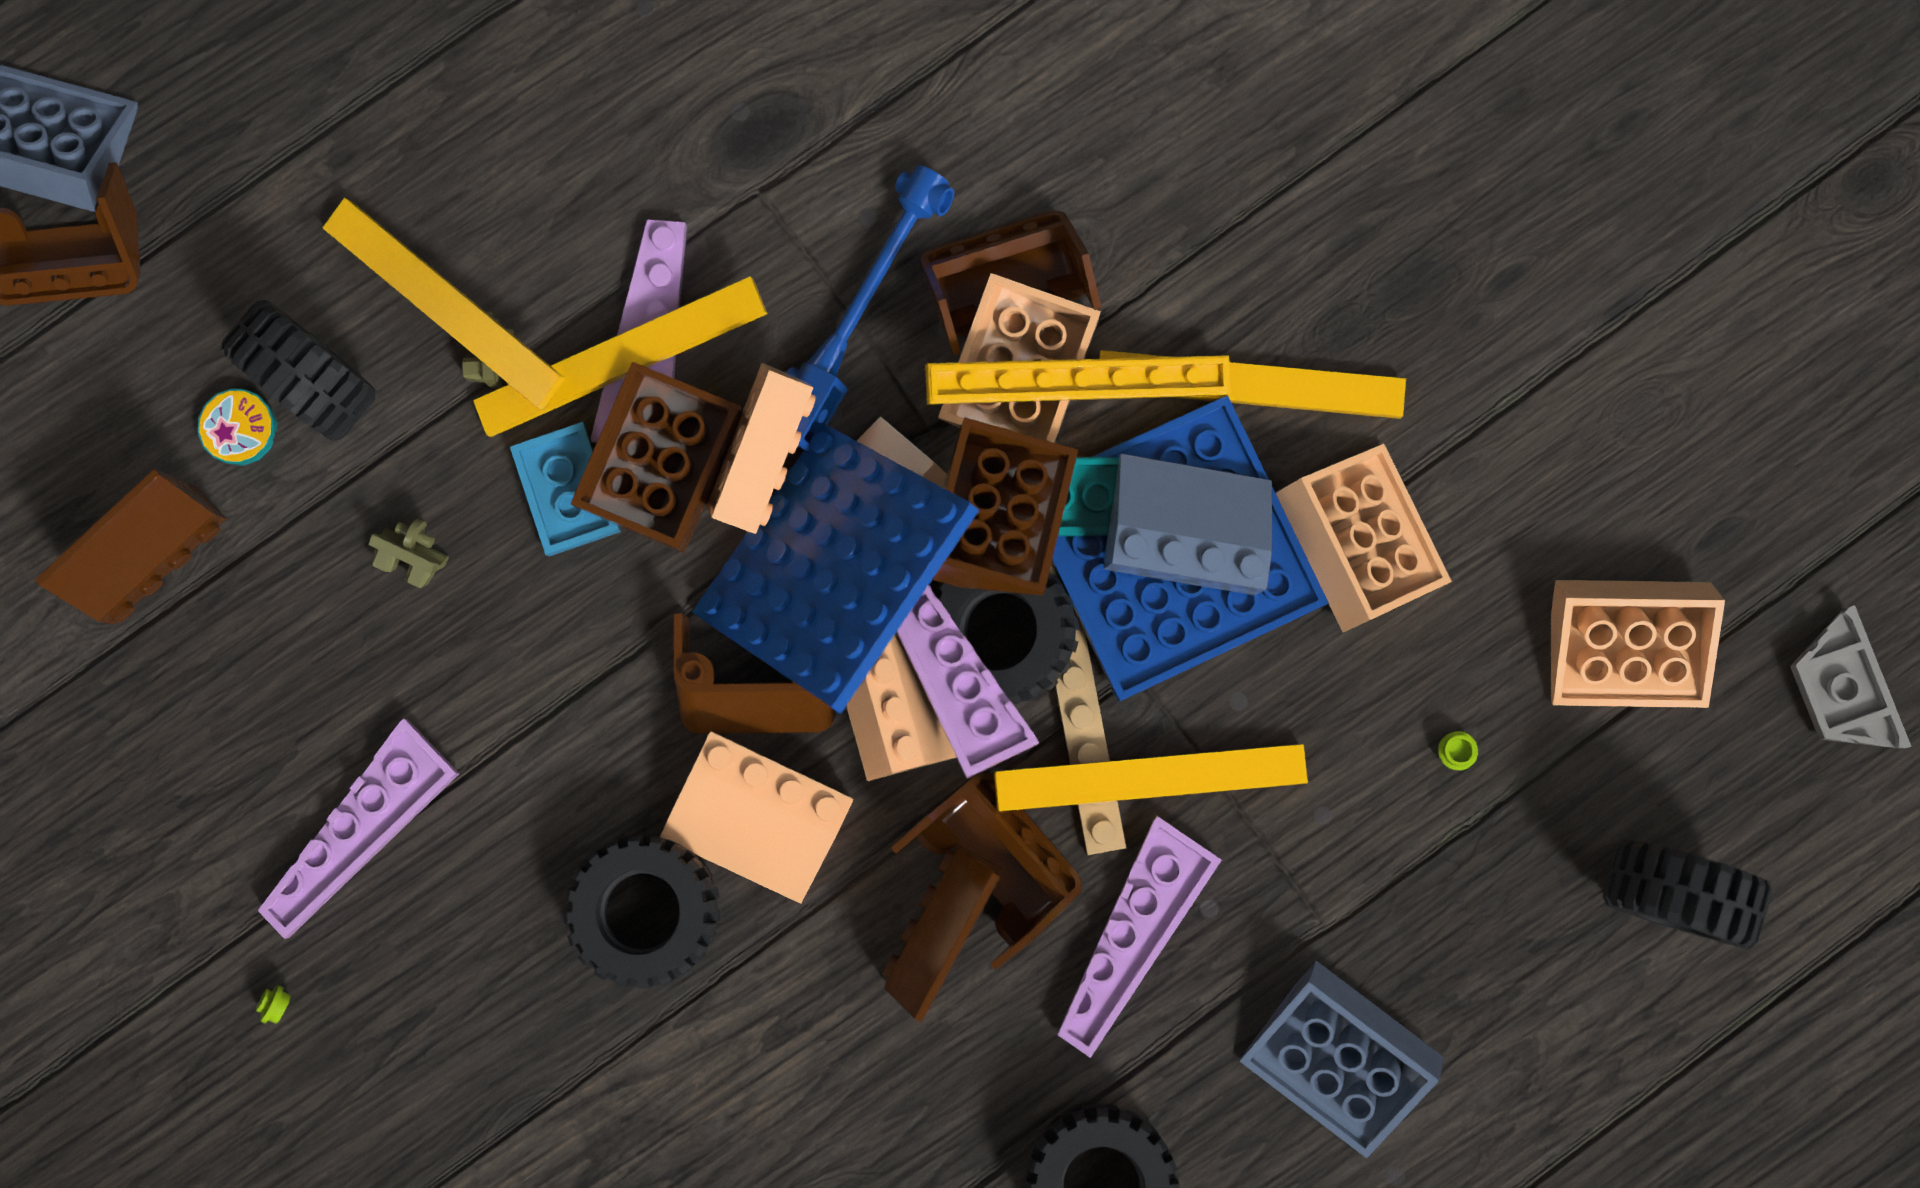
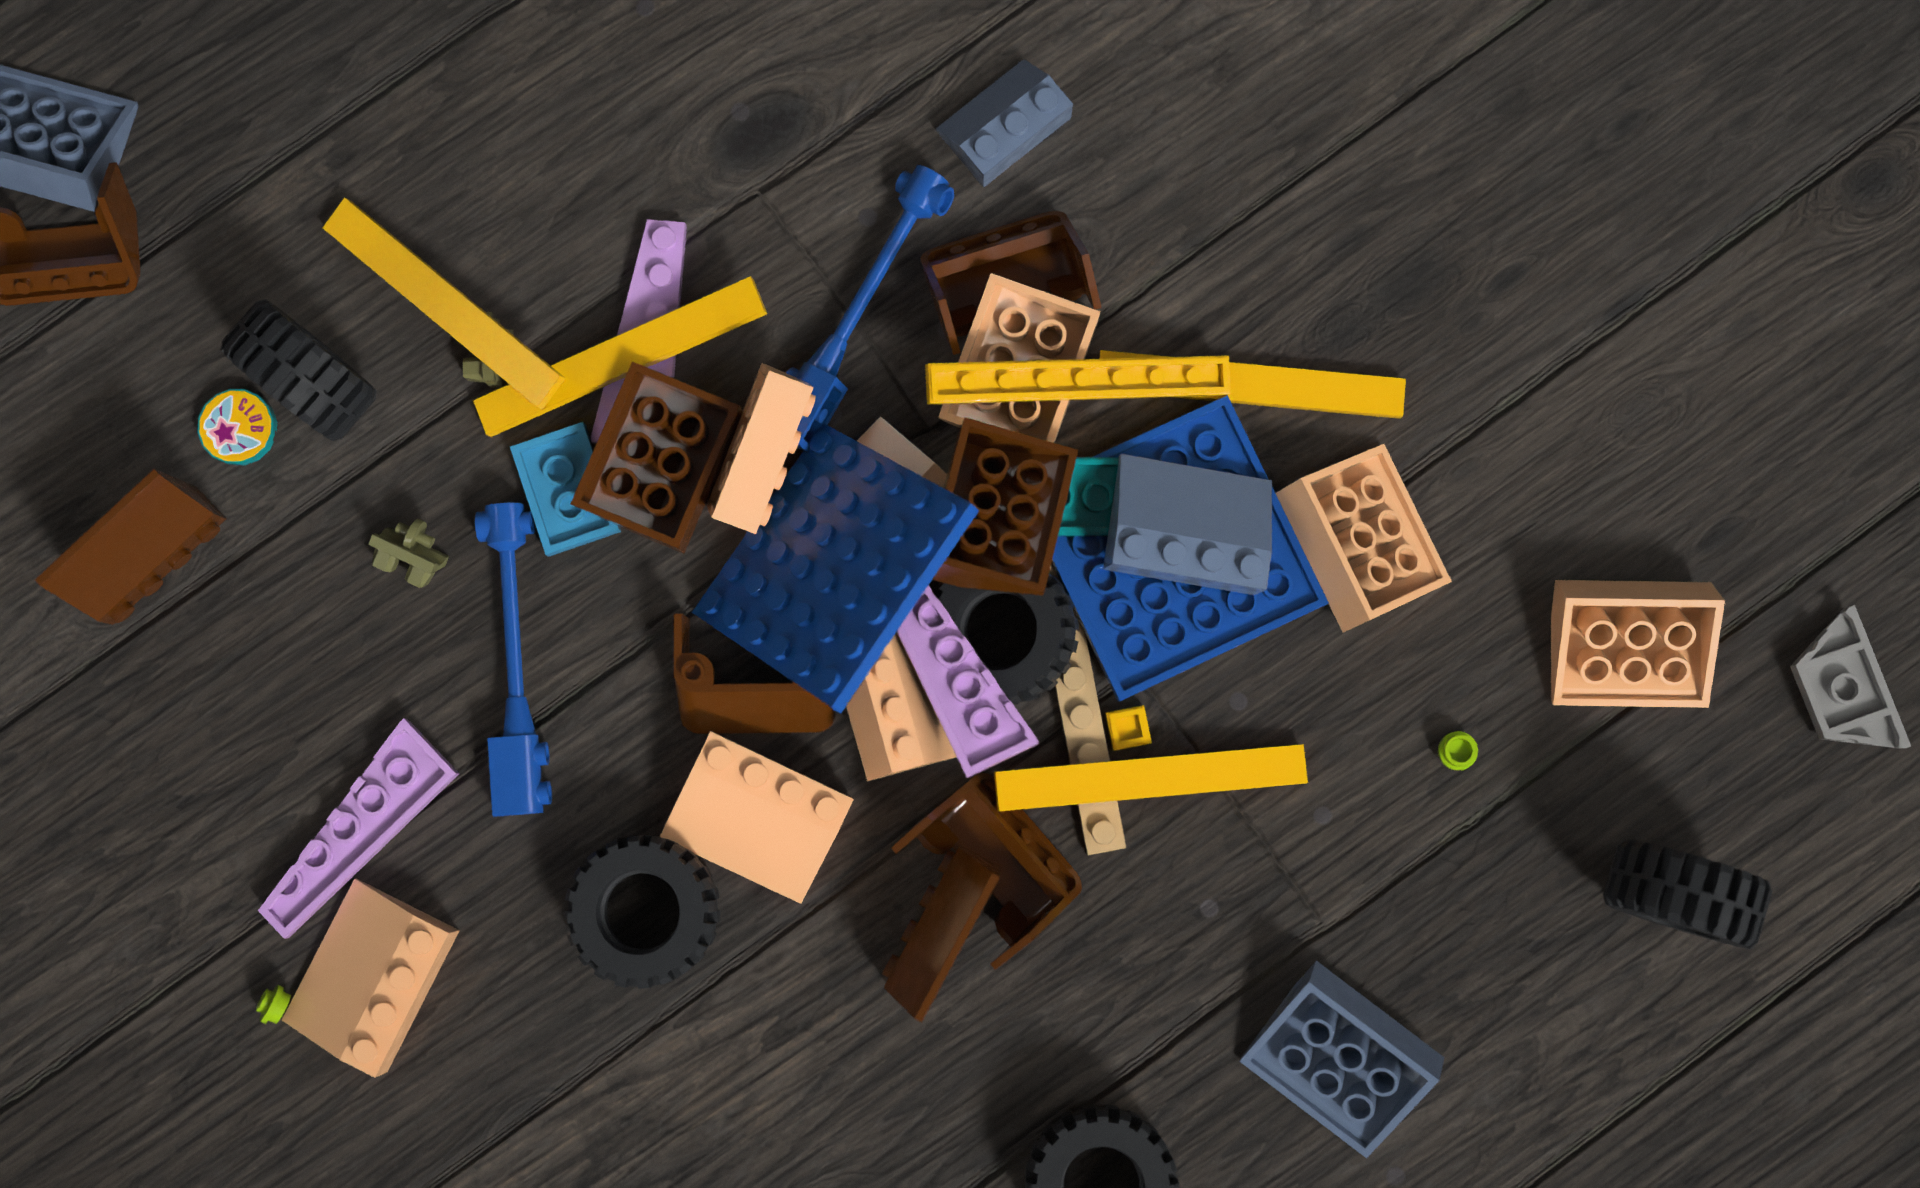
lavender wing [1057,816,1221,1058] -> none
none -> light nougat slope [282,878,460,1078]
none -> blue bar [475,503,552,817]
none -> sand blue slope [936,59,1073,188]
none -> yellow tile [1105,705,1152,751]

